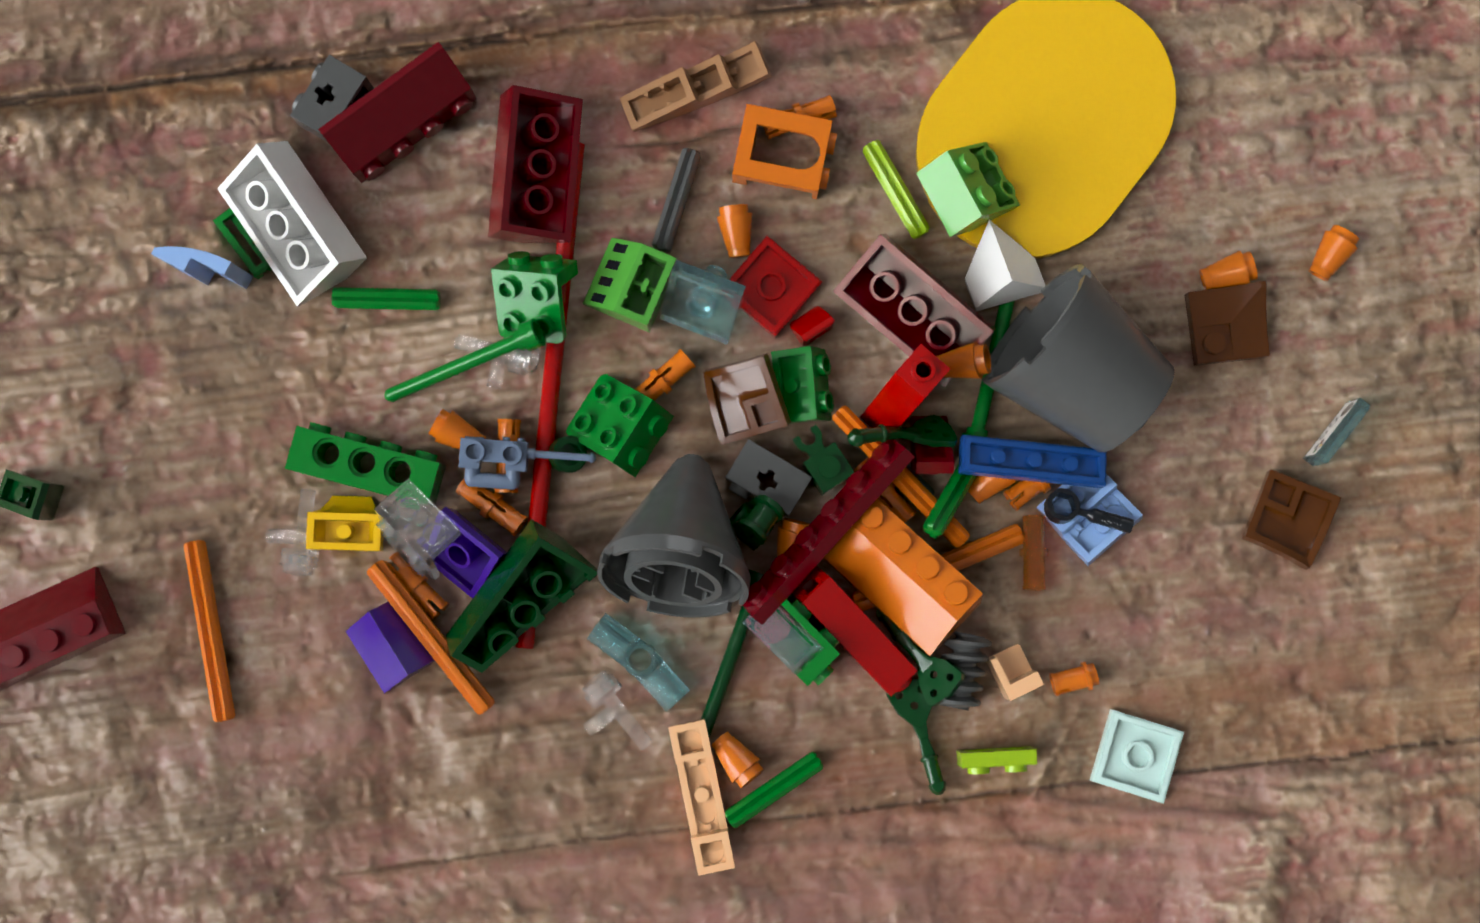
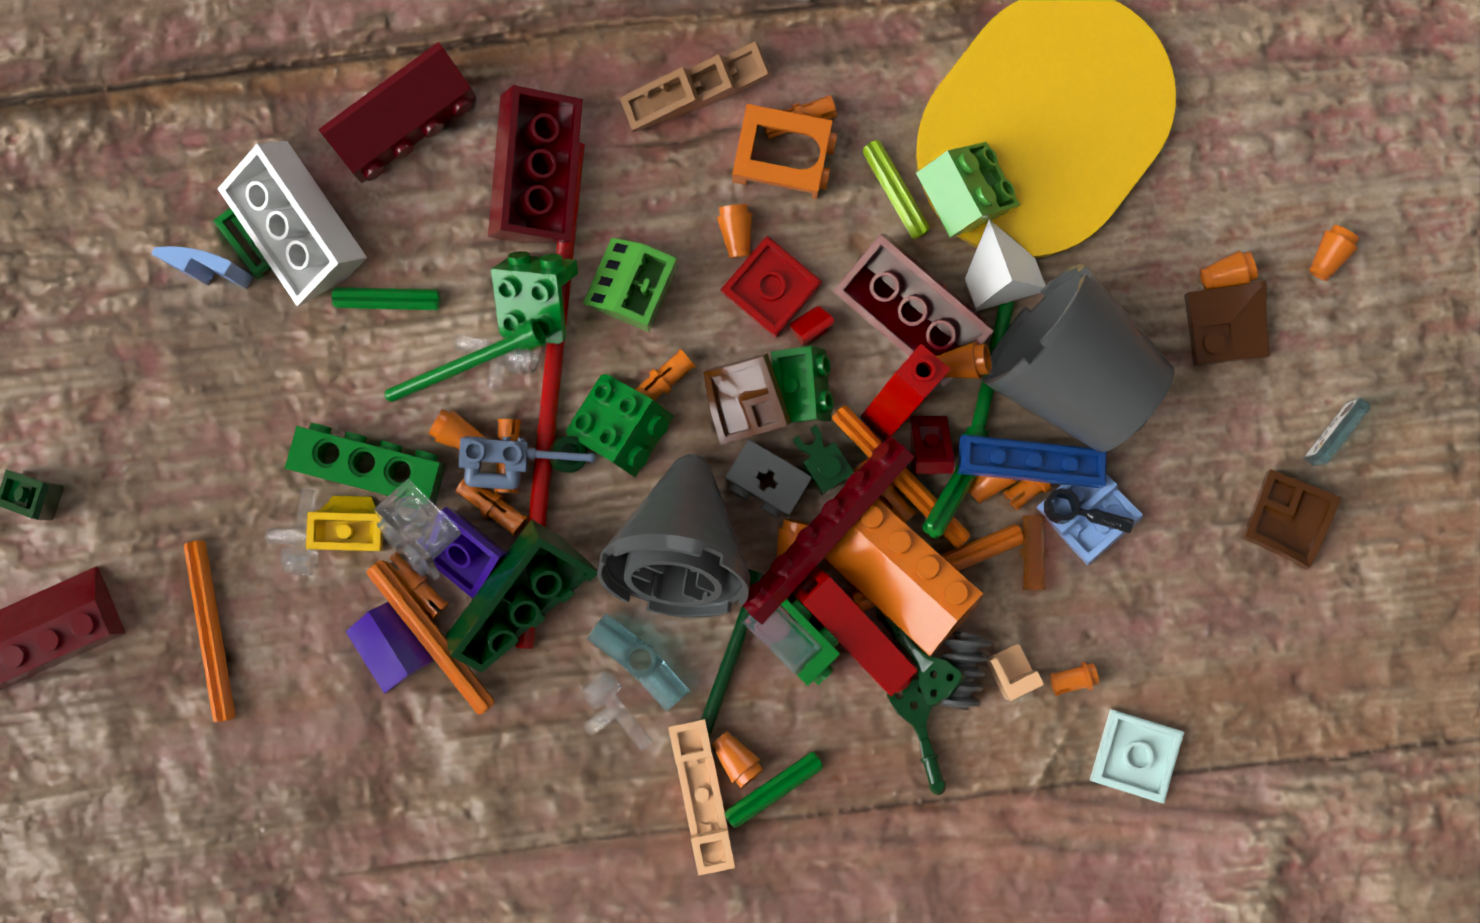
dark grey brick [290,55,374,143] -> none
dark grey axle [652,148,701,253] -> none
clear light blue tile [660,260,746,345] -> none
dark green piece [730,494,785,551] -> none
dark green piece [847,415,958,447] -> none
lime plate [956,746,1037,775] -> none

